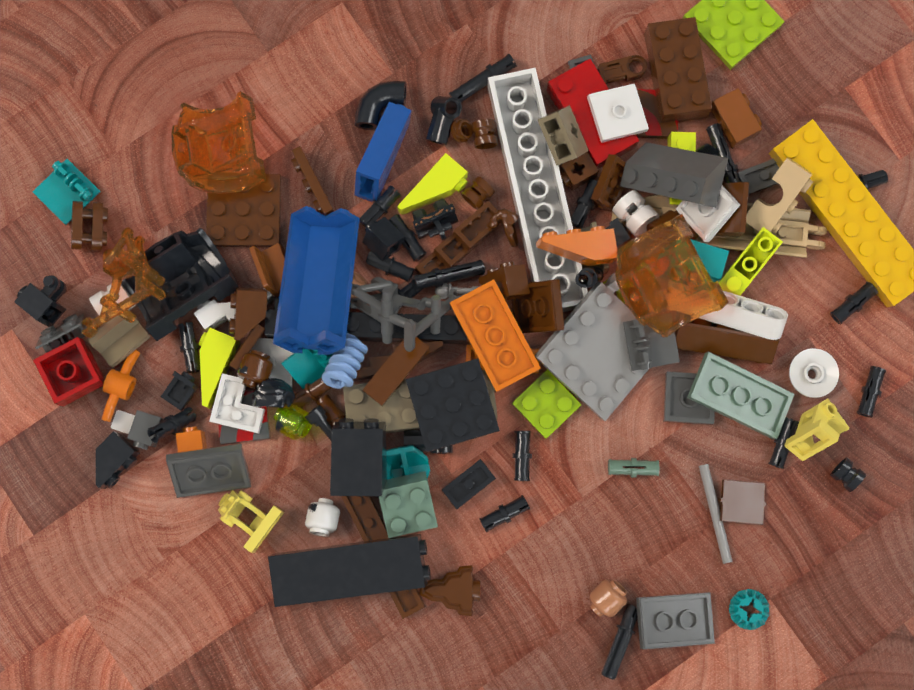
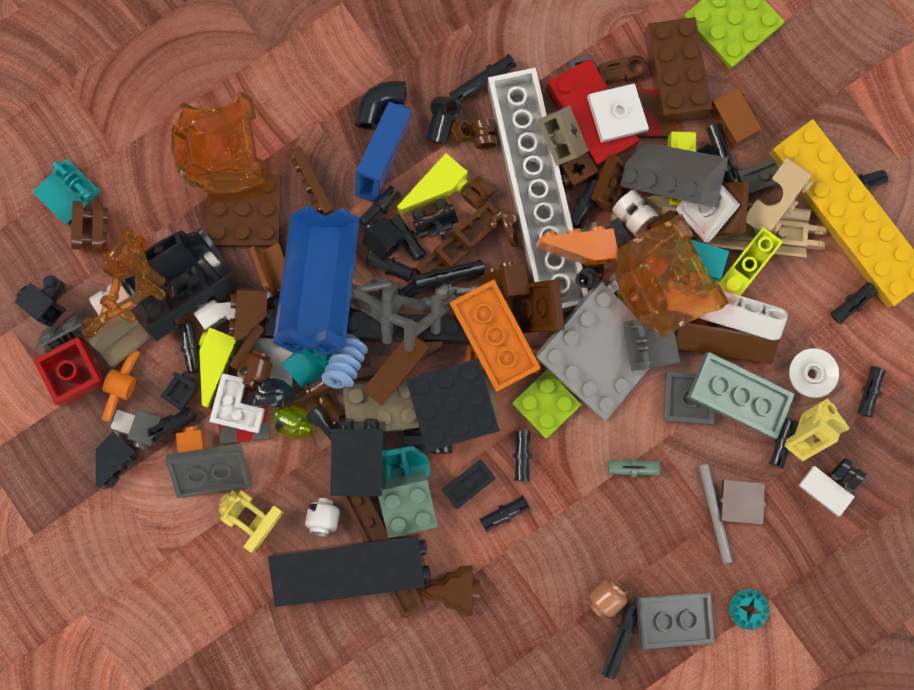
none -> white tile [798,466,854,517]

